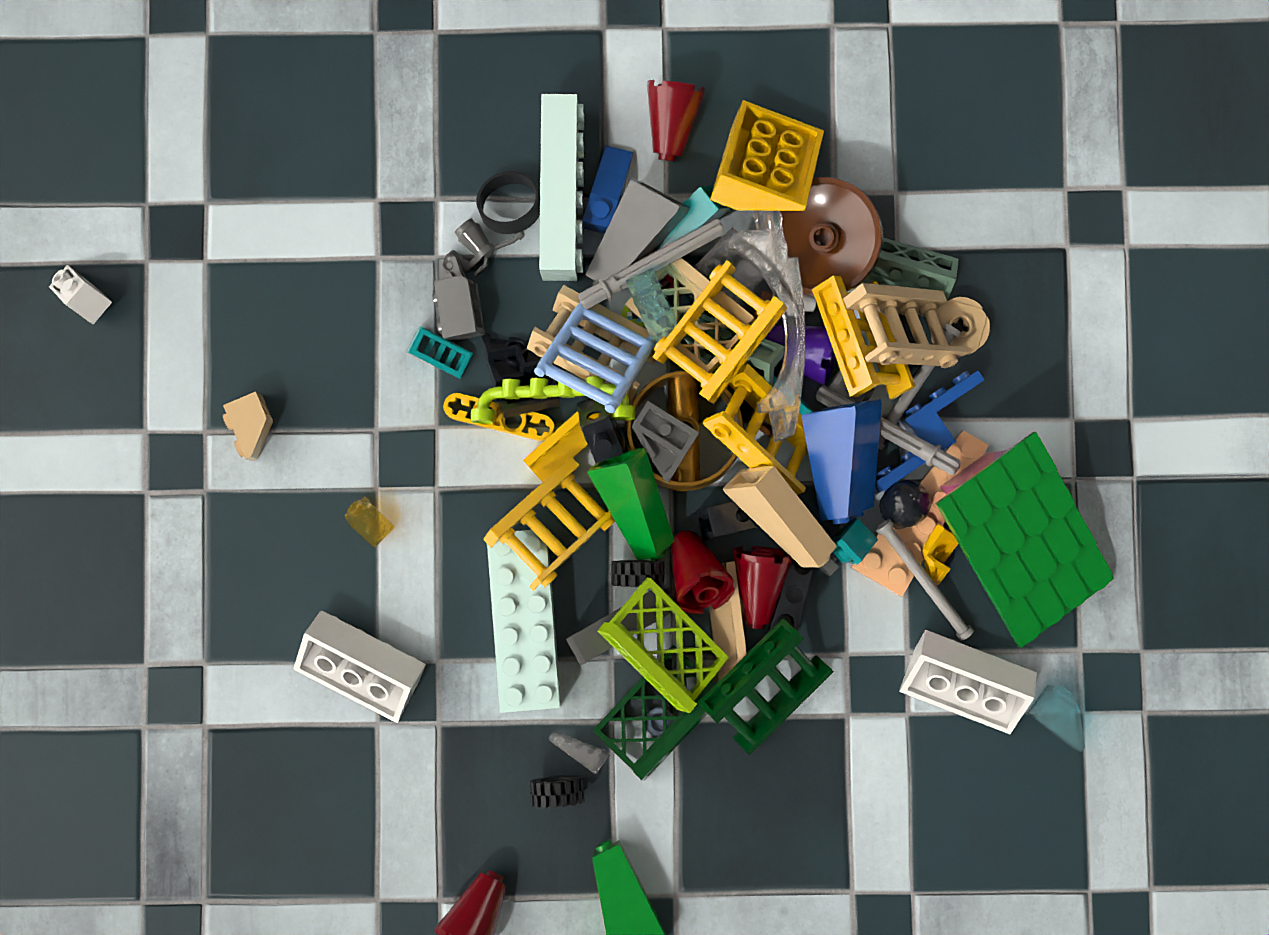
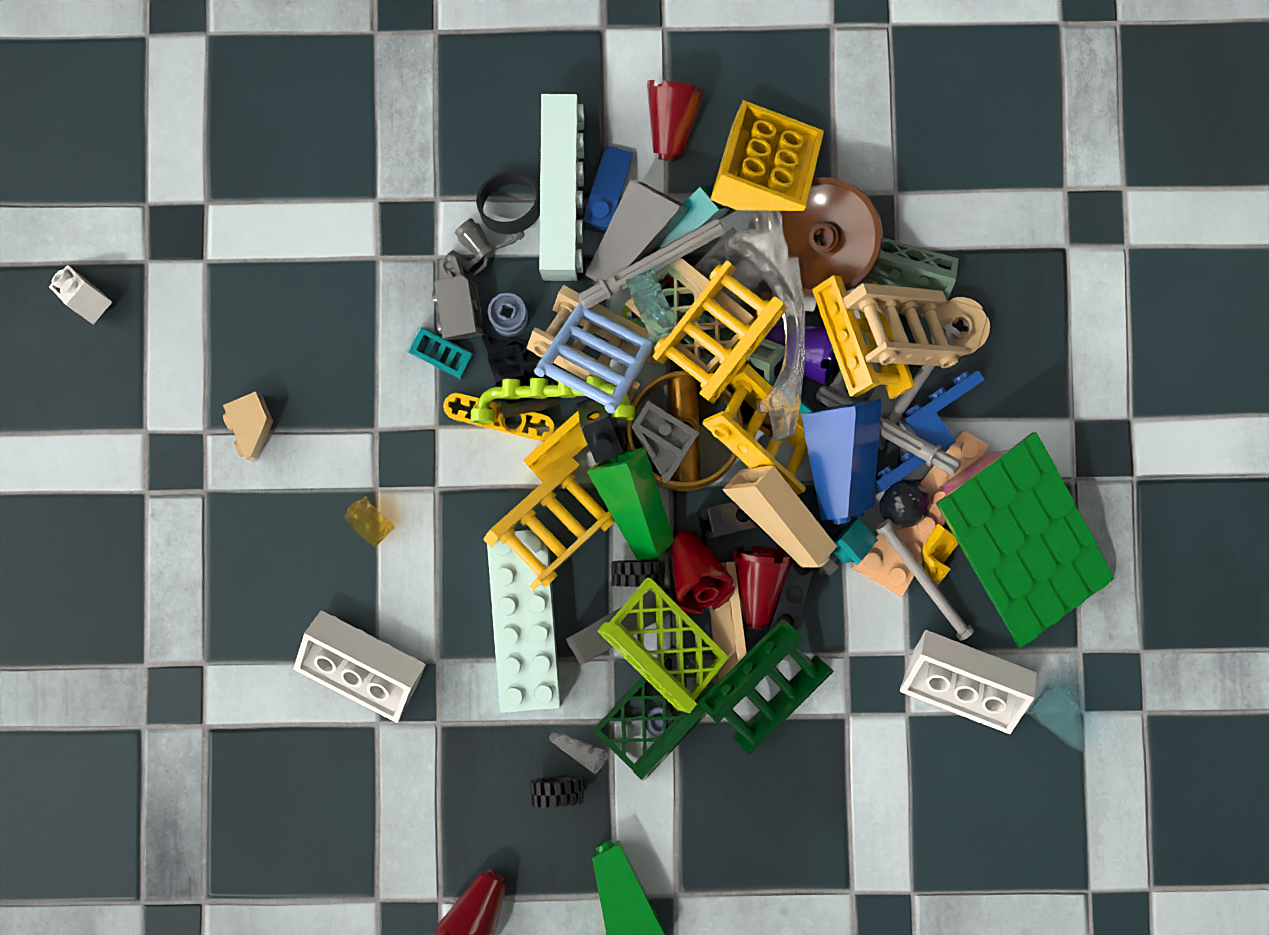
none -> sand blue wheel [488,293,529,337]

